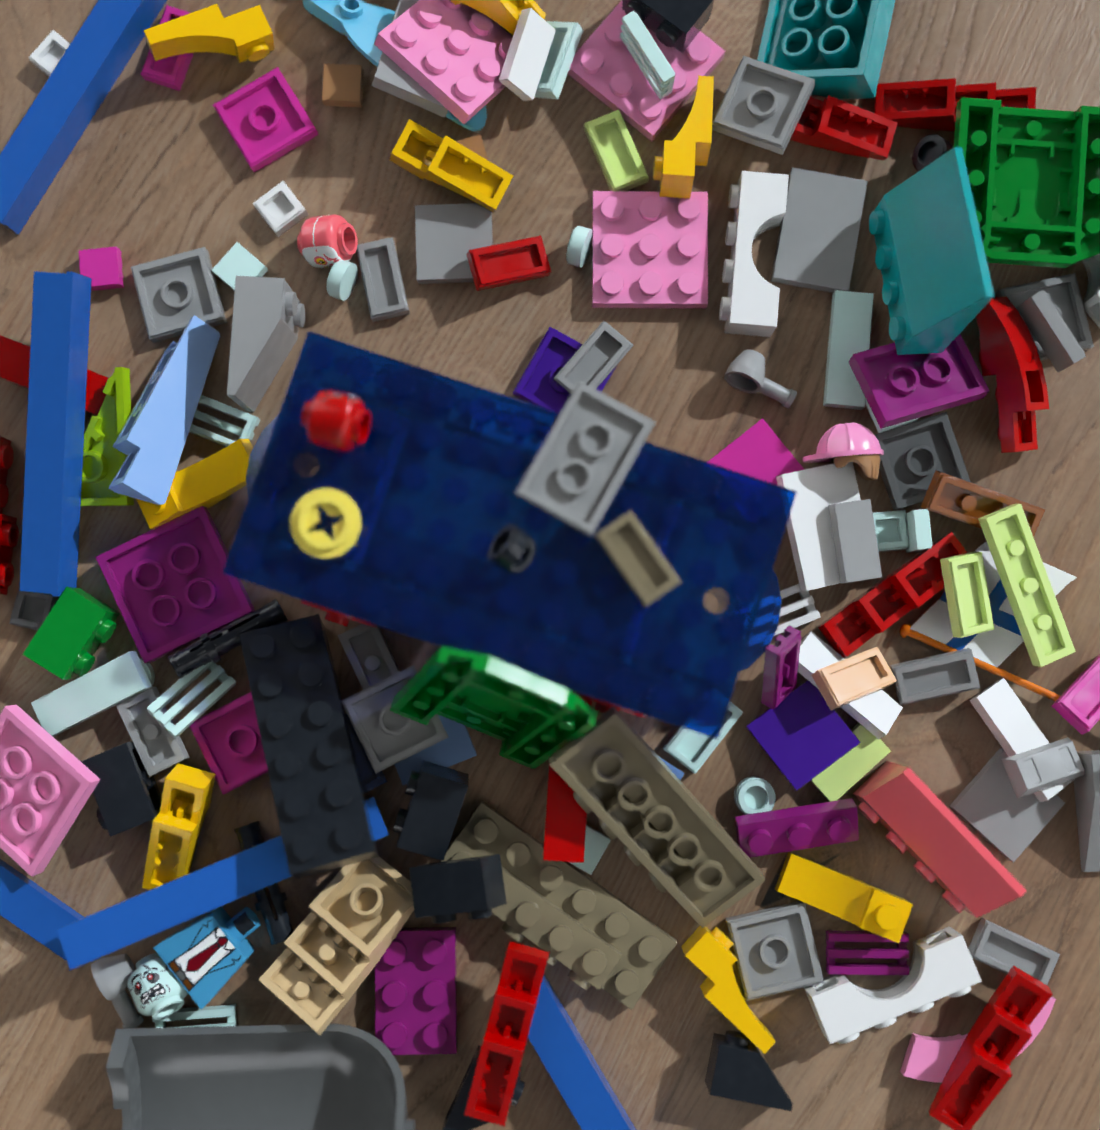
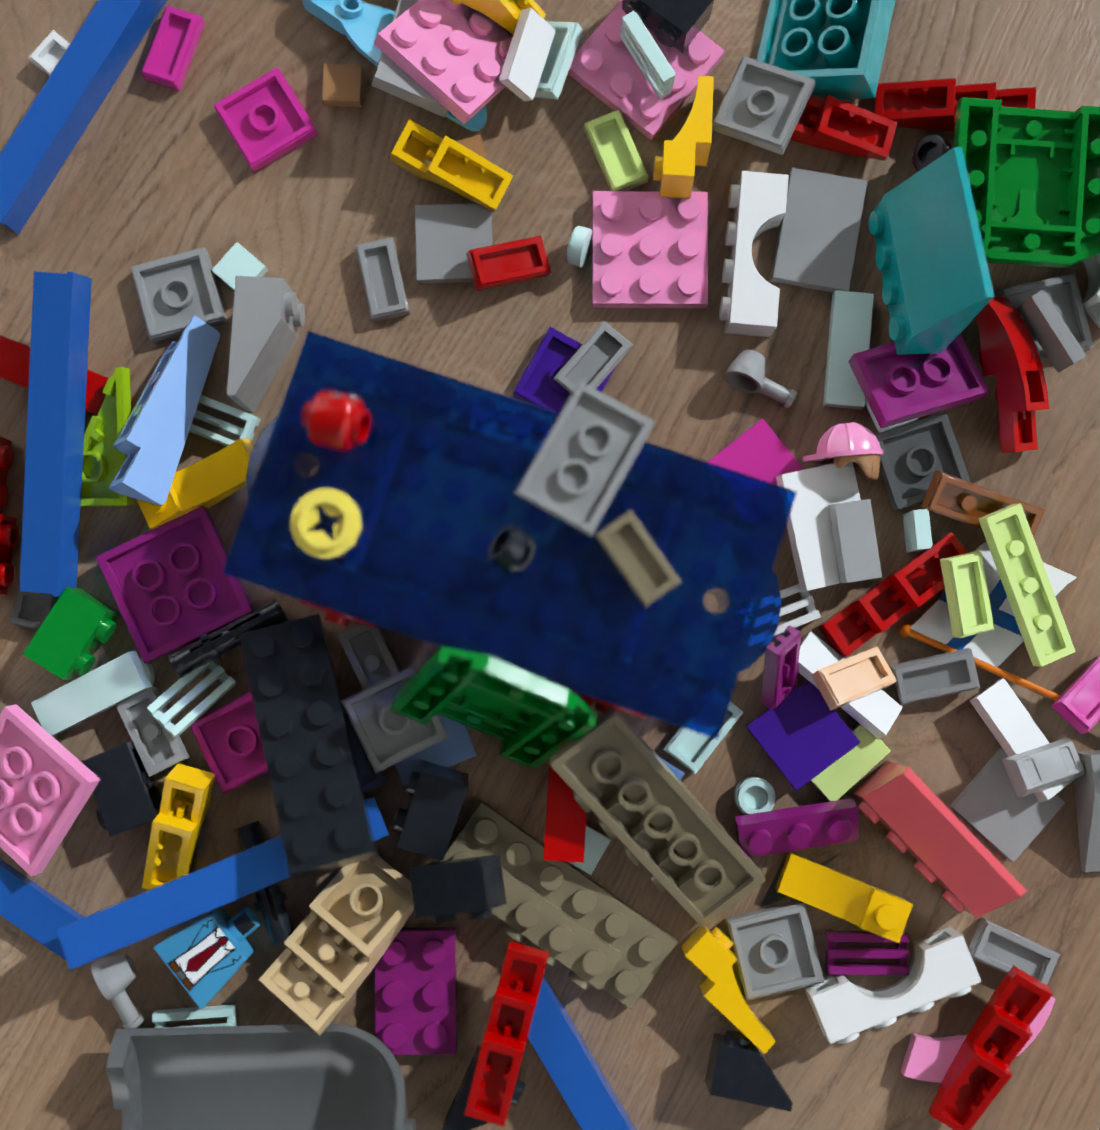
dark pink tile [78,246,124,291] -> none
light aqua head [127,953,188,1019] -> none
yellow slope [144,4,274,63] -> none
white tile [253,181,308,237] -> none
coral head [297,214,358,268] -> none
light aqua tile [326,260,358,301] -> none
light aqua tile [873,510,910,552] -> none

